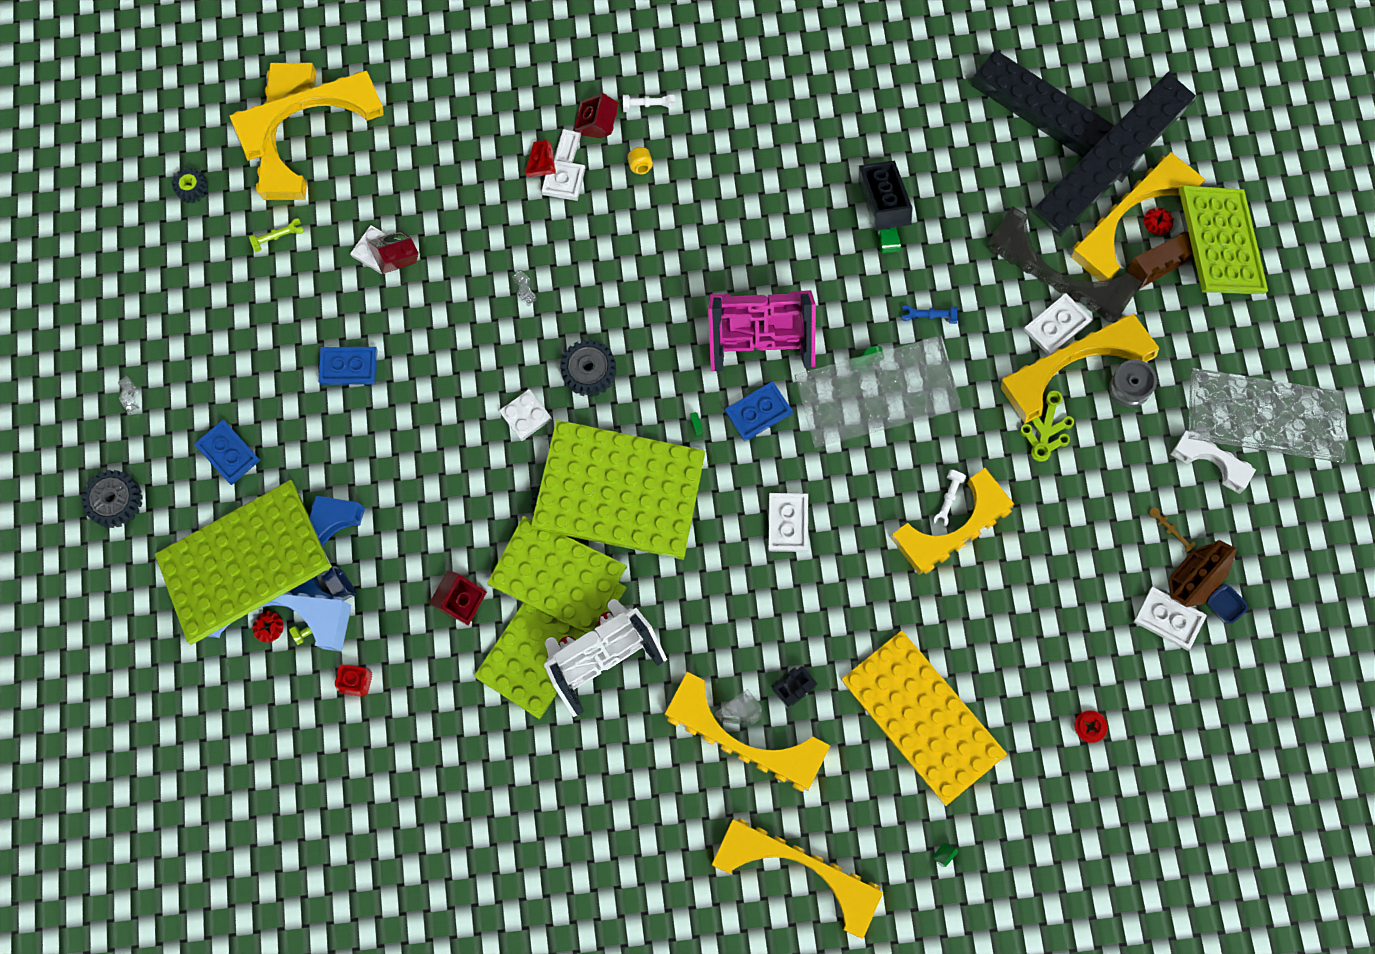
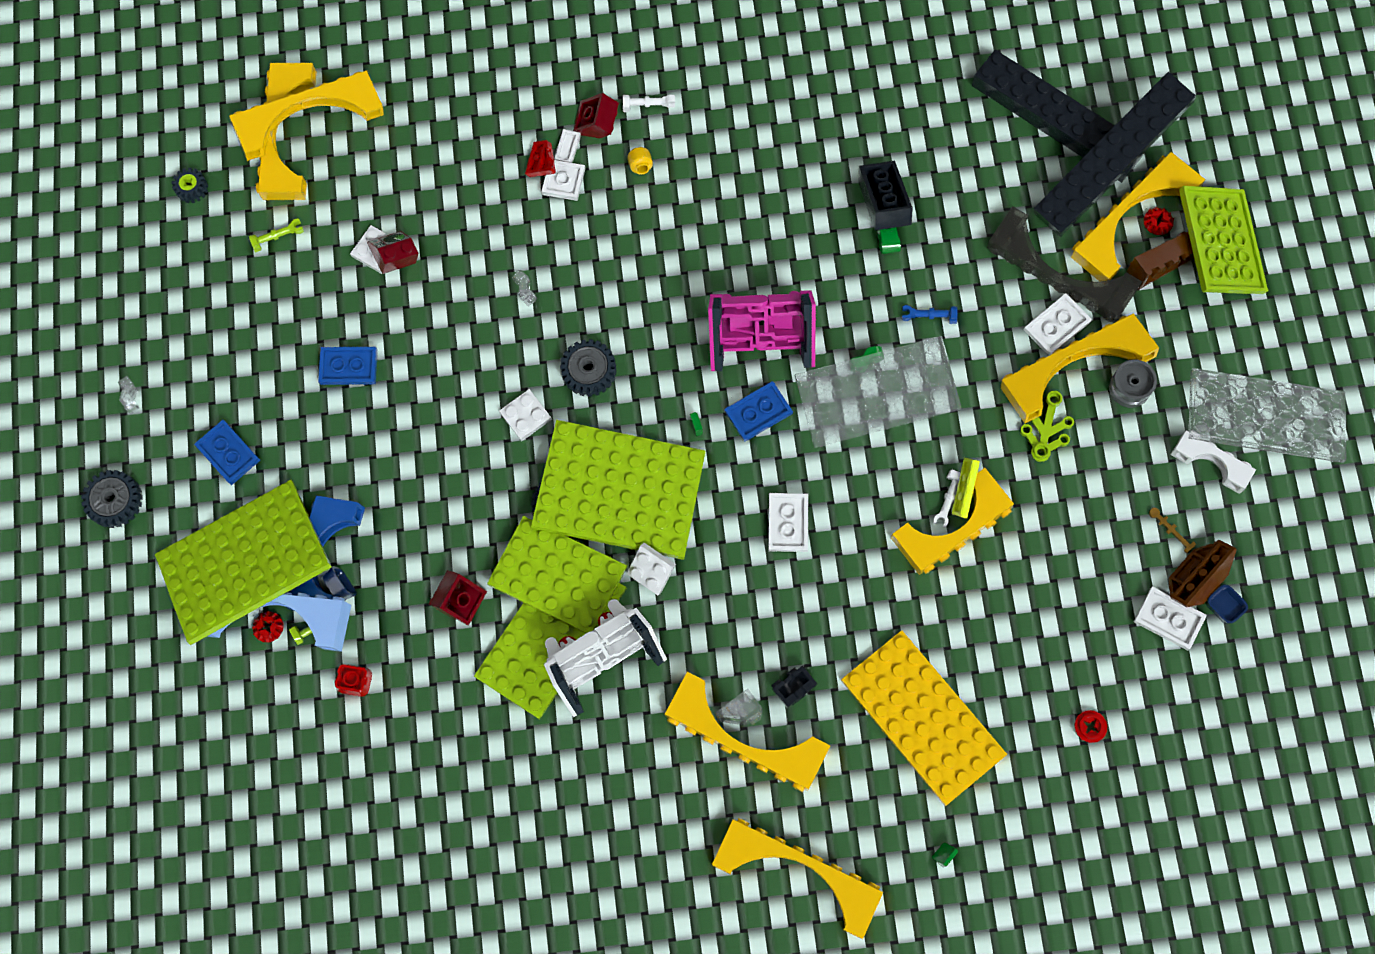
none -> white plate [627,543,676,595]
none -> neon yellow tile [952,457,980,518]

